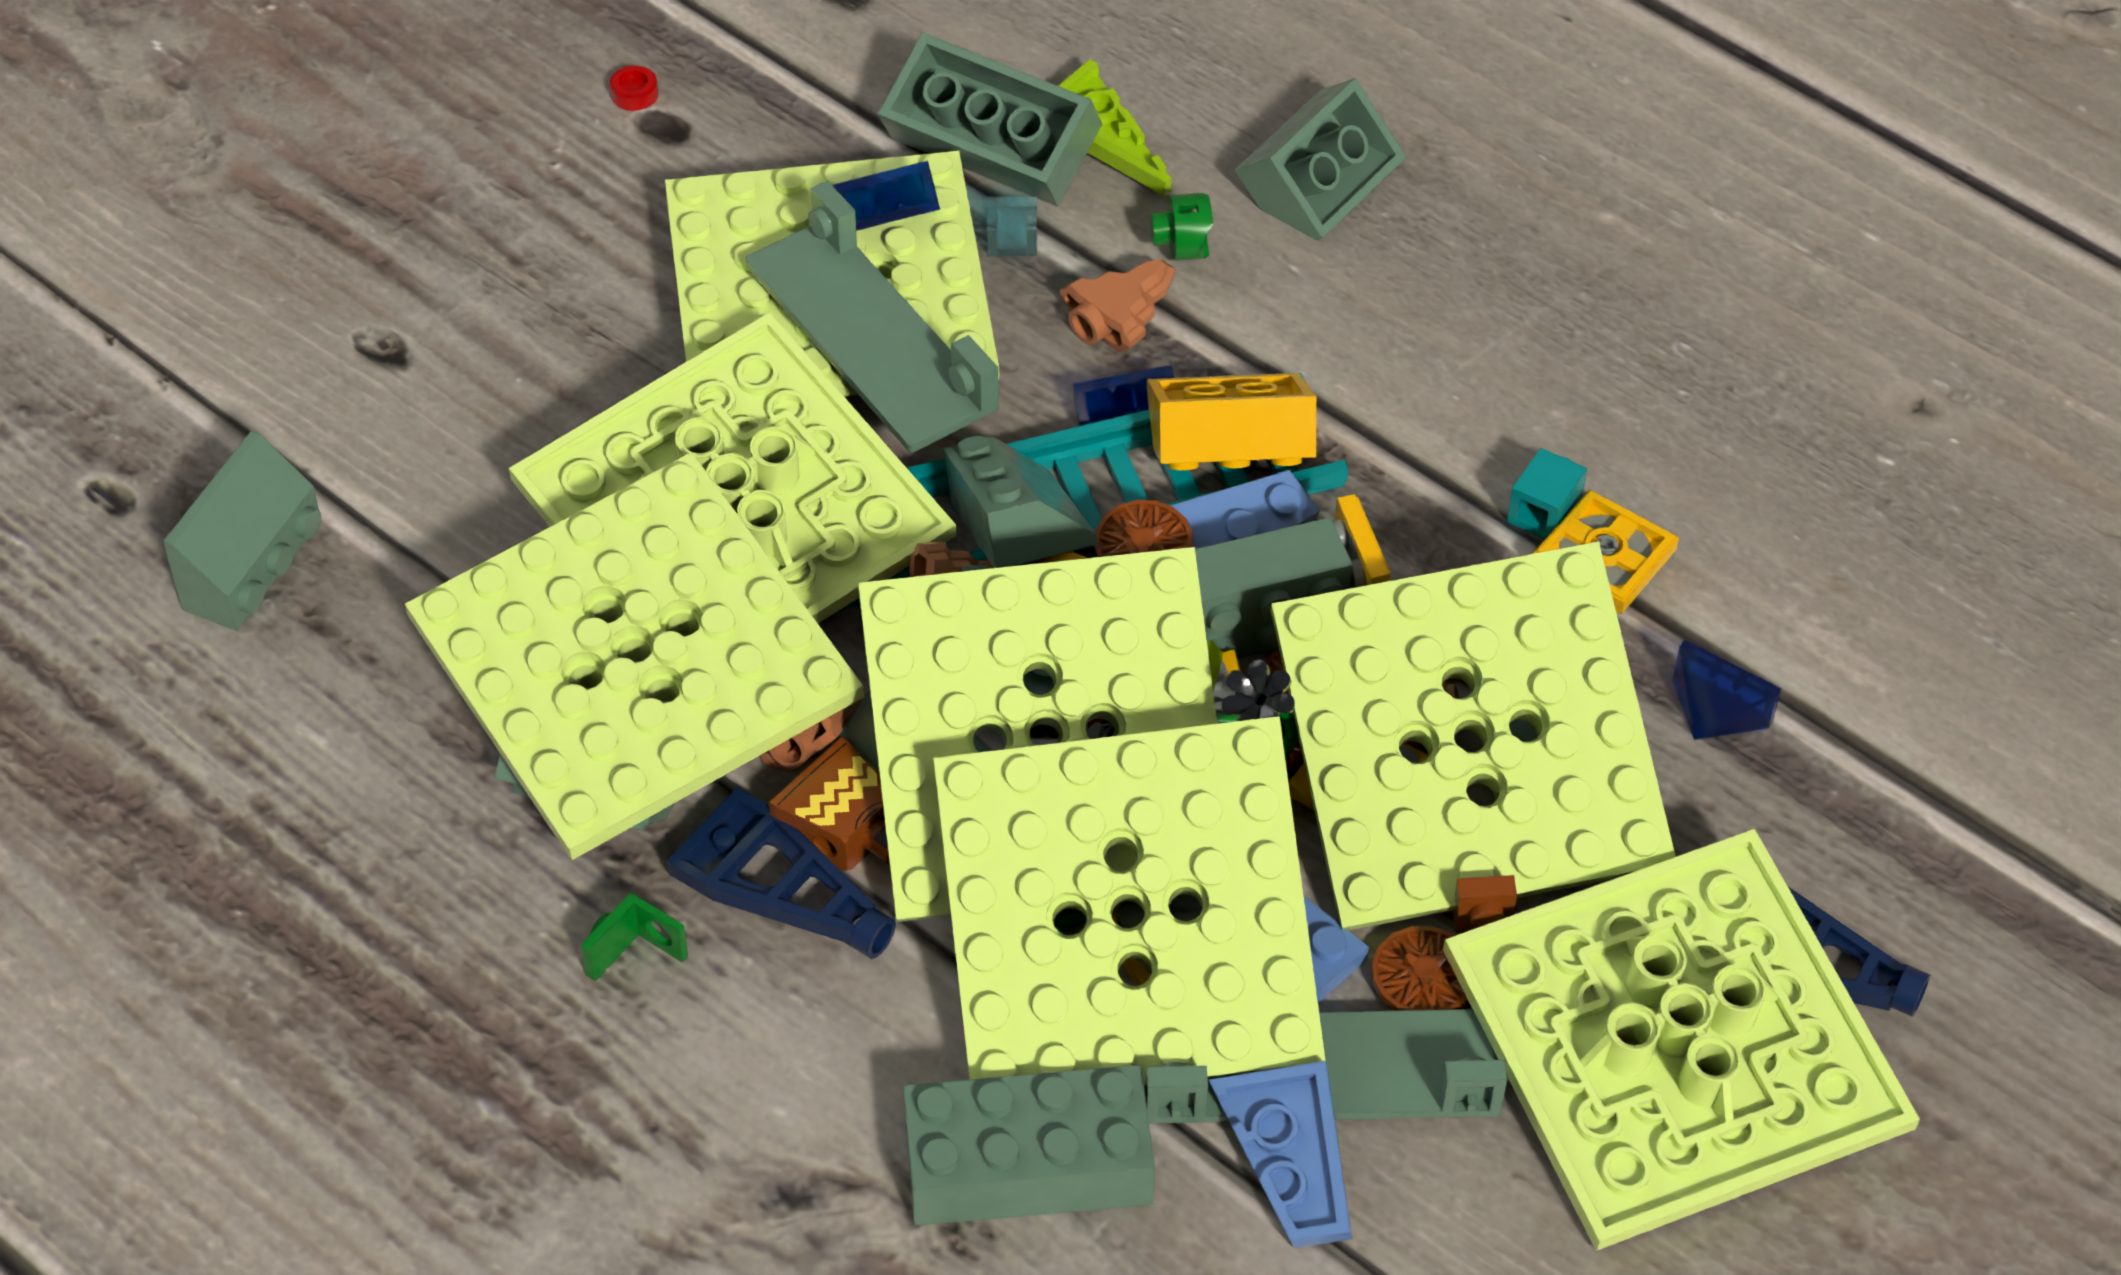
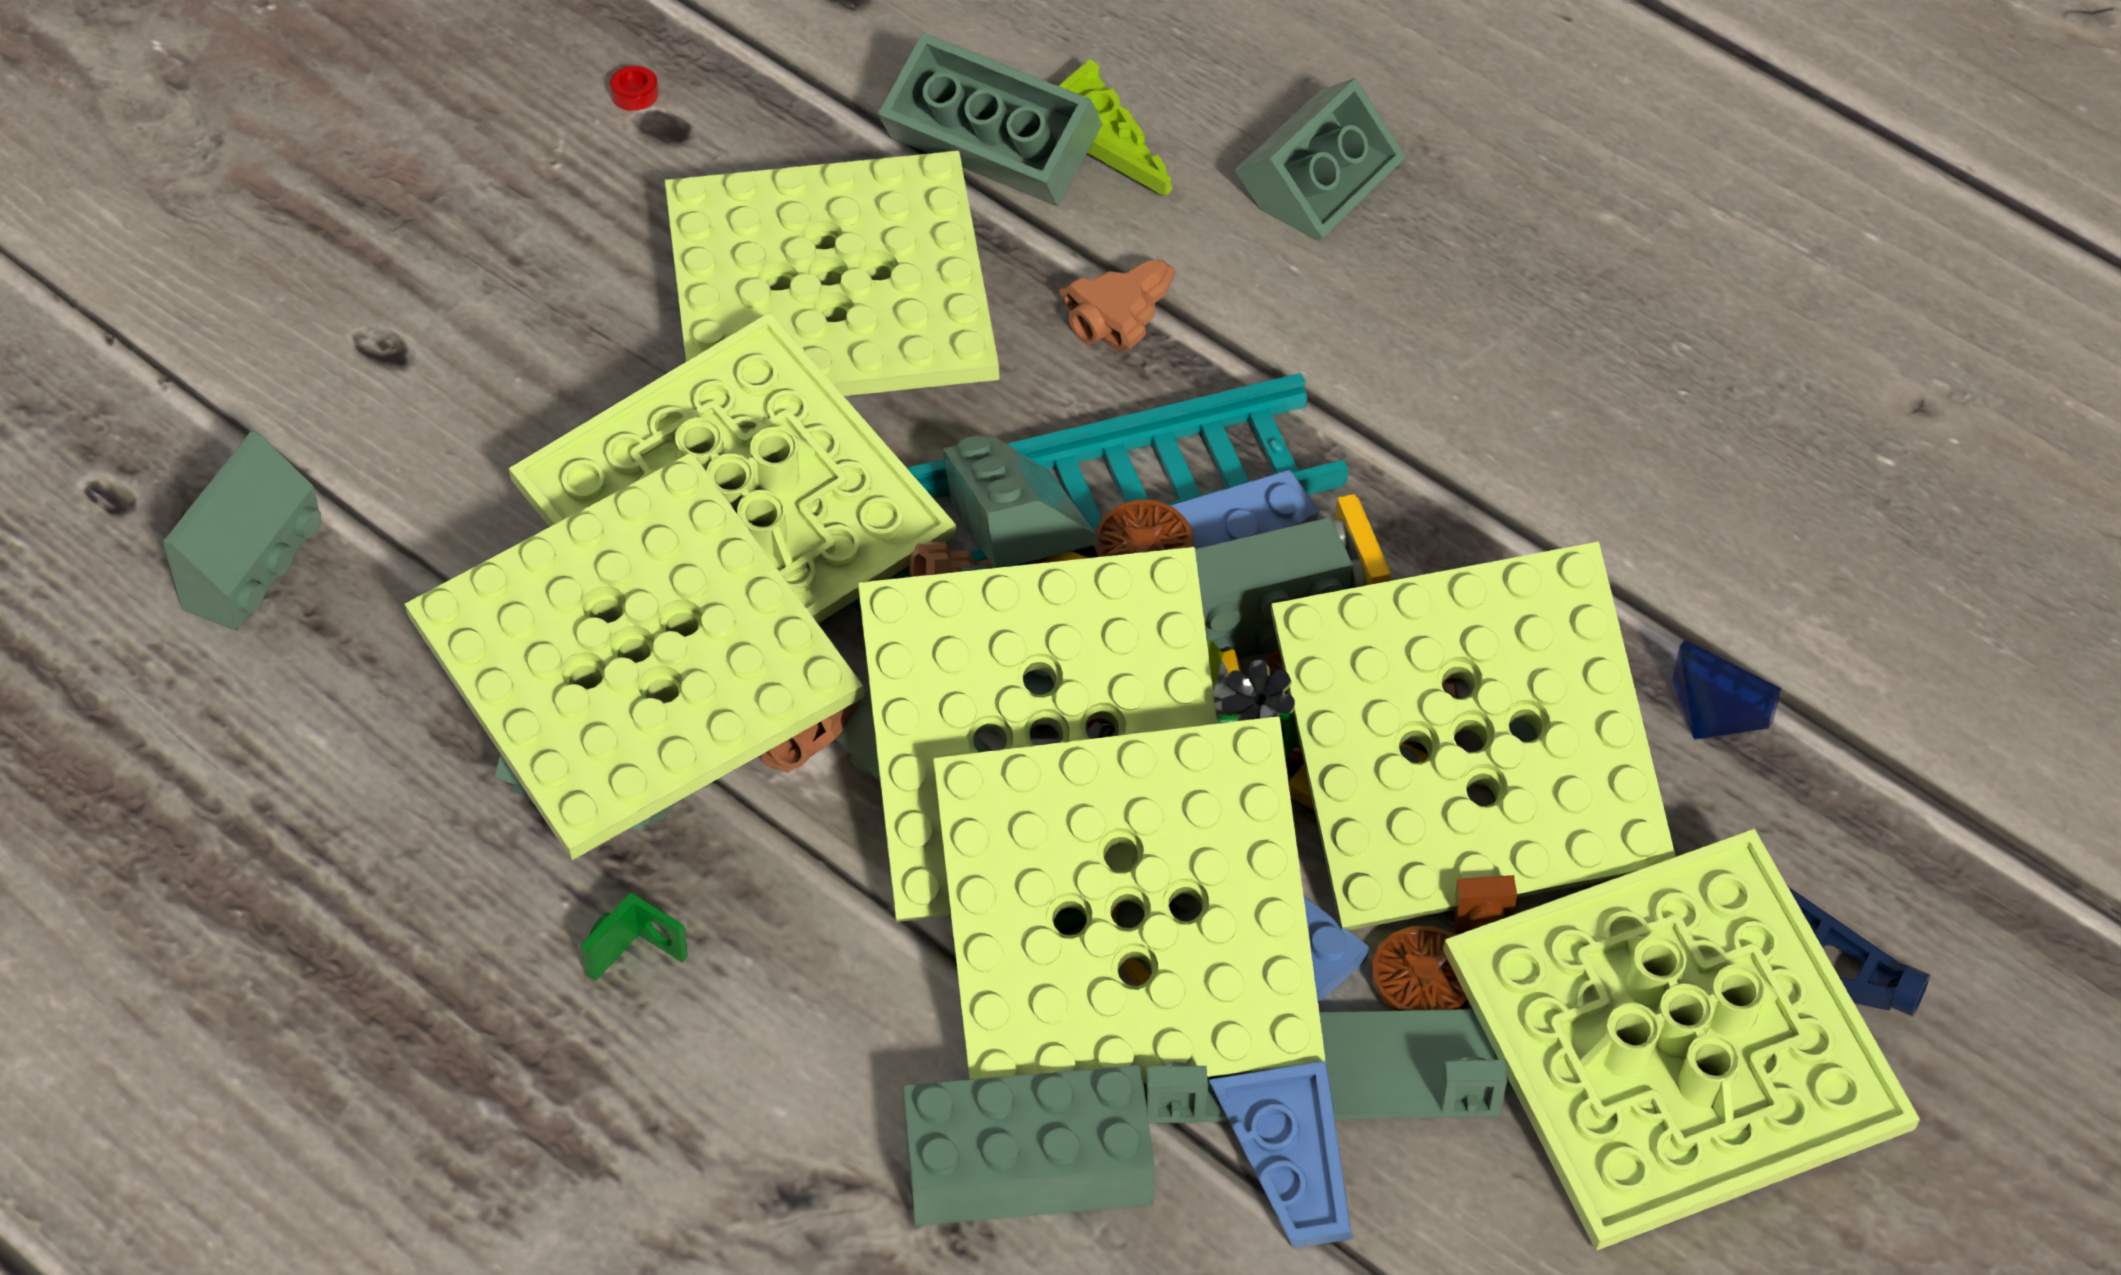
dark blue plate [666,787,896,959] -> none
sand green bracket [746,180,999,452] -> none
dark orange torso [769,737,890,871] -> none
clear blue slope [832,161,940,231] -> none
clear light blue slope [986,196,1037,257] -> none
clear blue slope [1071,365,1174,426] -> none
yellow slope [1147,373,1316,471] -> none
green piece [1150,193,1213,261] -> none
teal brick [1507,448,1588,539] -> none
yellow piece [1533,489,1679,615] -> none

